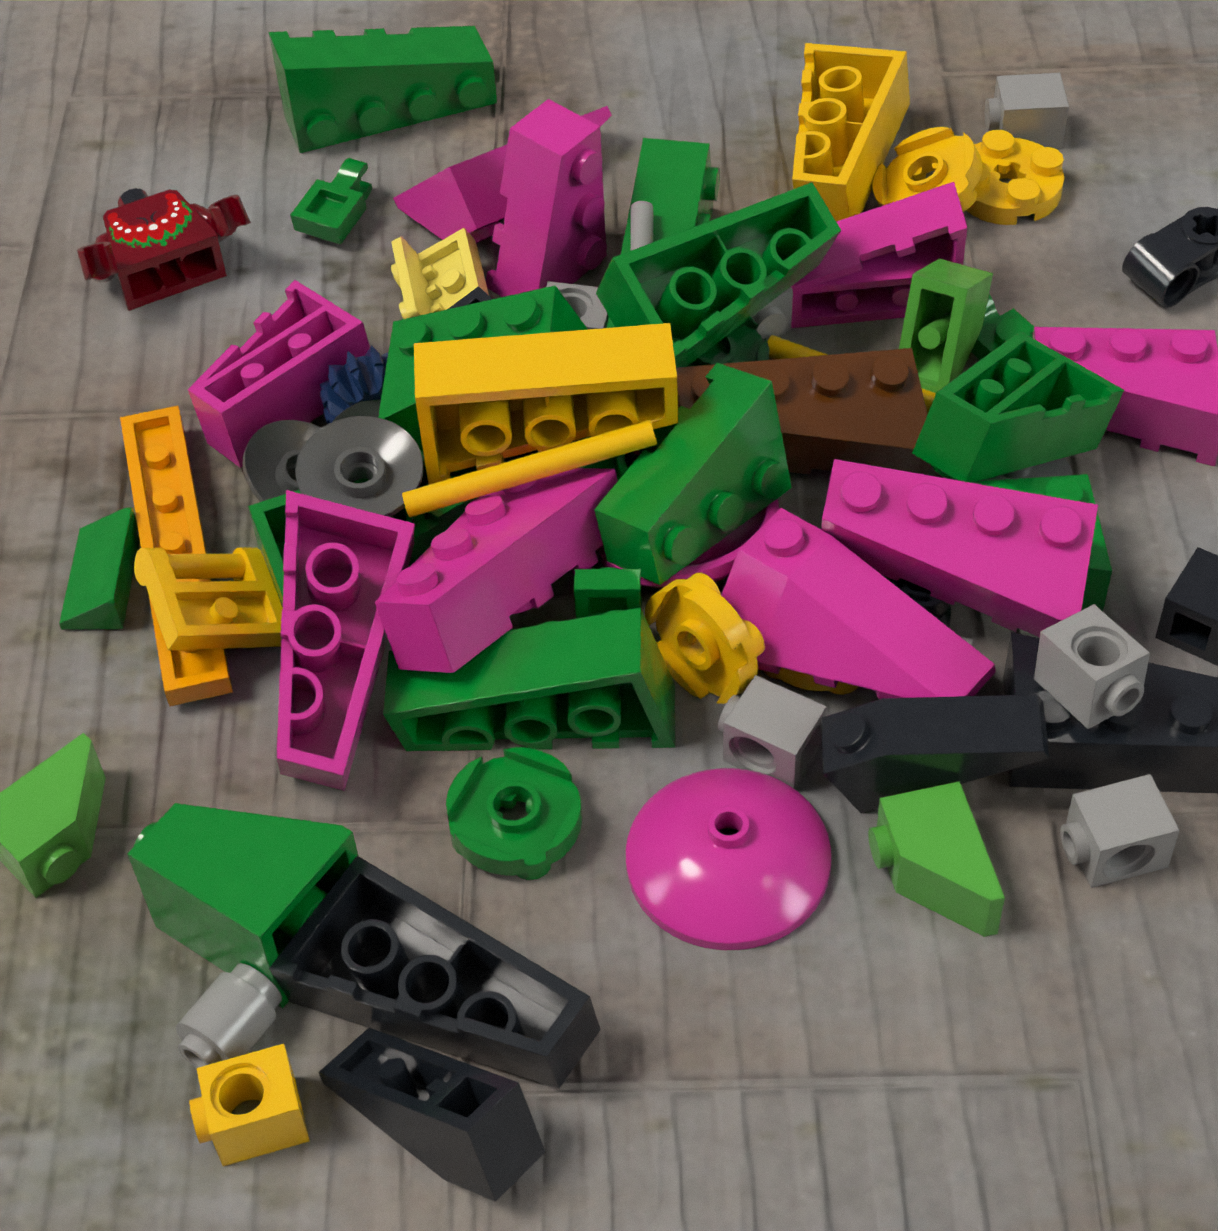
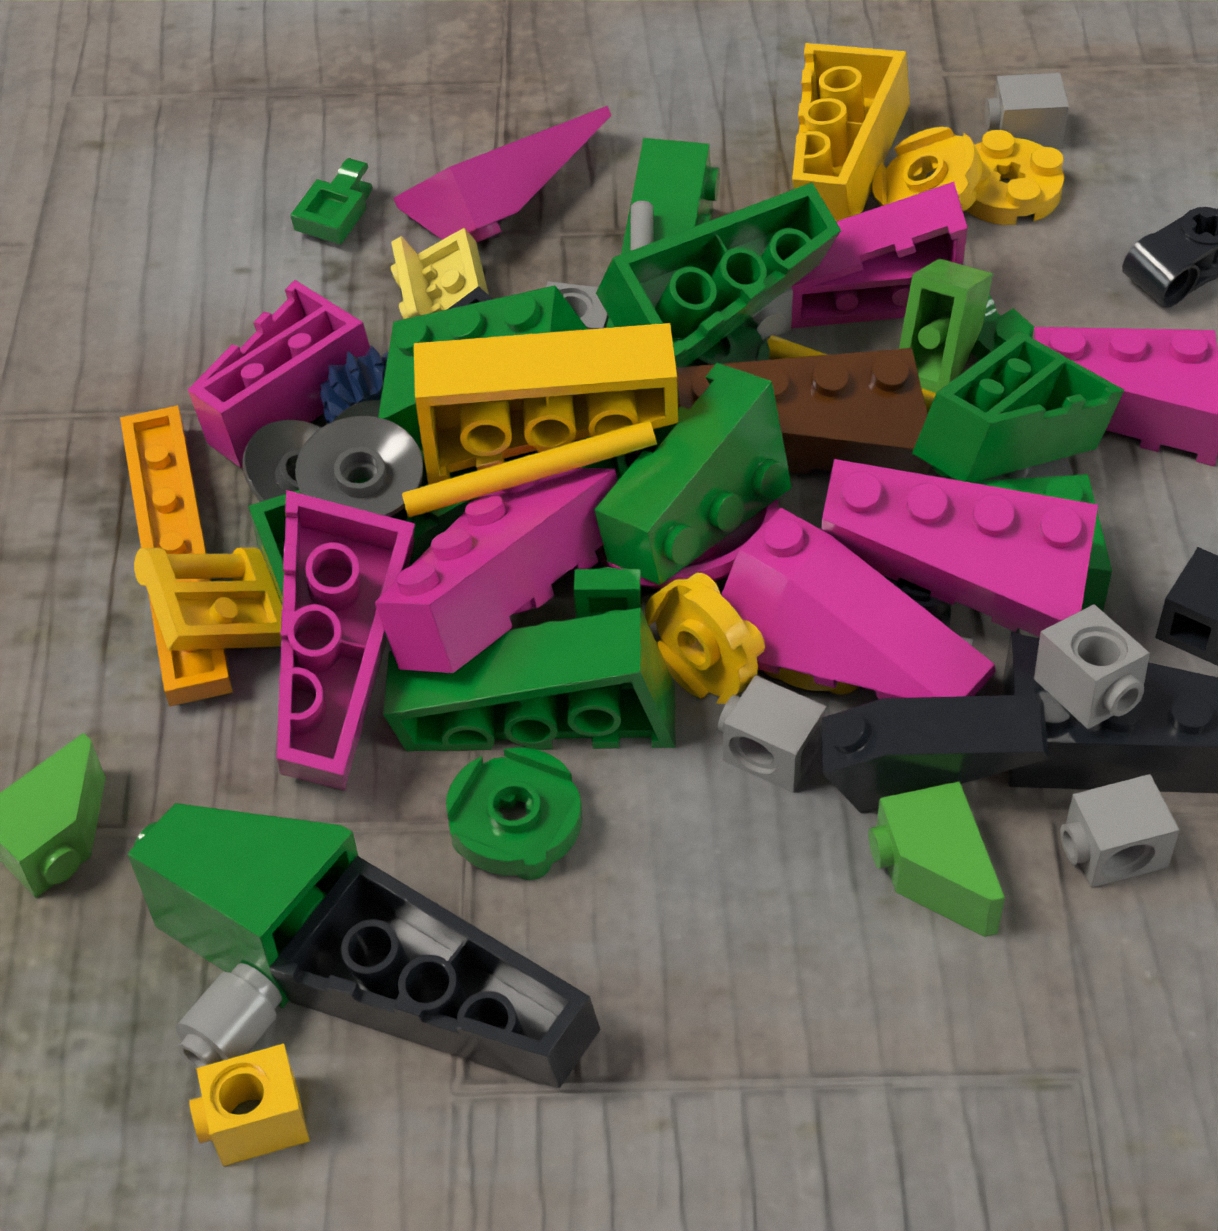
green slope [59,507,140,630] -> none
dark red torso [77,188,251,311] -> none
green wedge [269,26,497,153] -> none
black slope [318,1027,546,1202] -> none
dark pink wedge [486,99,607,297] -> none
dark pink dish [626,768,831,950] -> none

